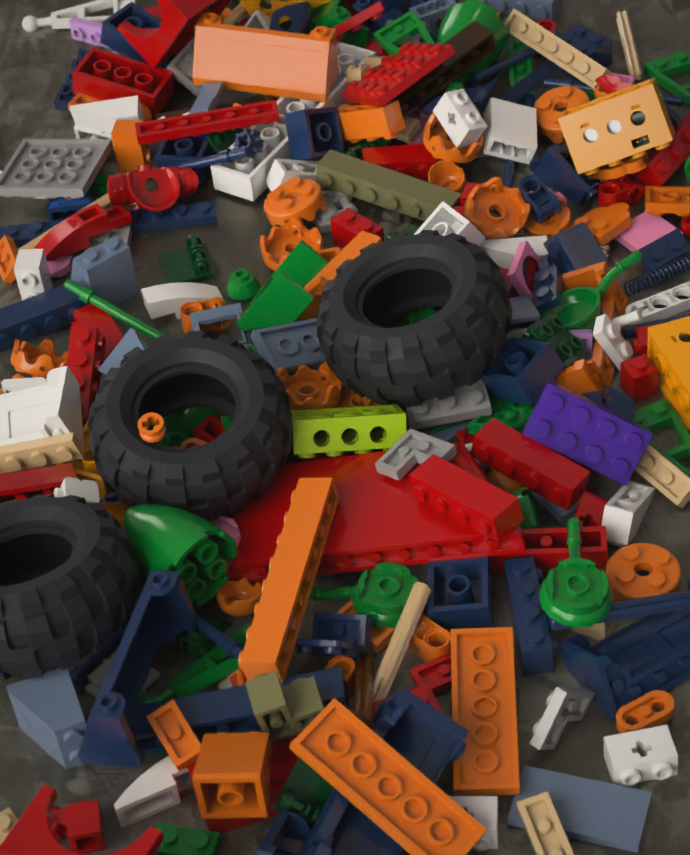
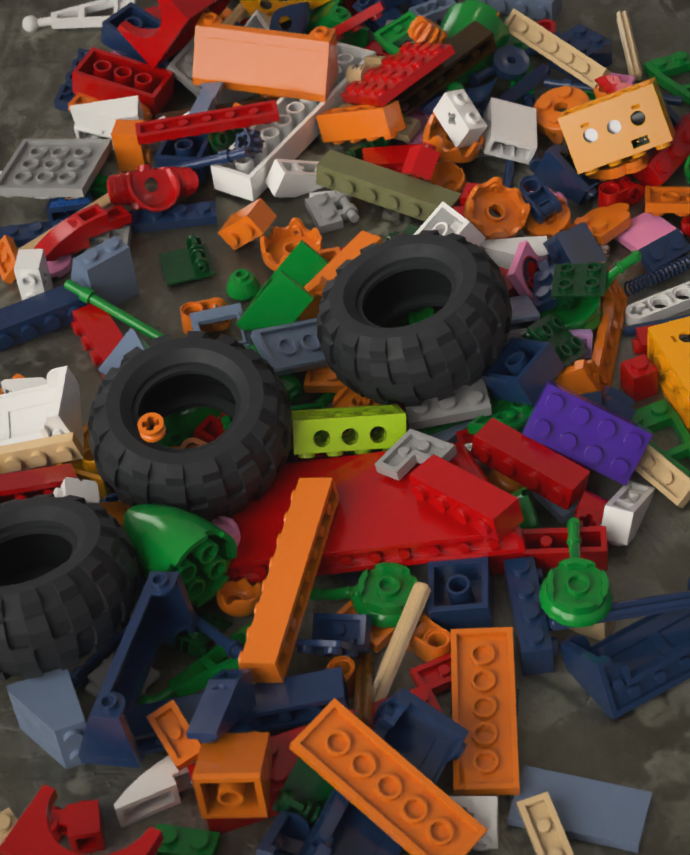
orange plate [10,339,68,380] -> none
red brick [67,325,106,427] -> none
lavender hinge [69,16,111,49] -> none
white slope [141,282,223,320] -> none
olive brick [245,672,325,743] -> none
orange plate [264,177,327,227] -> none
orange plate [276,362,342,411] -> none
dark blue brick [284,107,345,161] -> none
red brick [330,208,385,248] -> none
light grey plate [529,686,595,750] -> none
white plate [593,310,642,371] -> none
white brick [604,725,678,786] -> none
orange plate [605,543,681,602] -> none
orange plate [616,690,675,734] -> none
none -> dark blue slope [186,669,257,743]
none -> orange brick [218,198,277,250]
none -> red brick [401,142,441,181]
none -> orange gear [407,16,448,44]
none -> dark blue piece [492,46,530,80]
none -> dark green hinge [551,262,608,310]

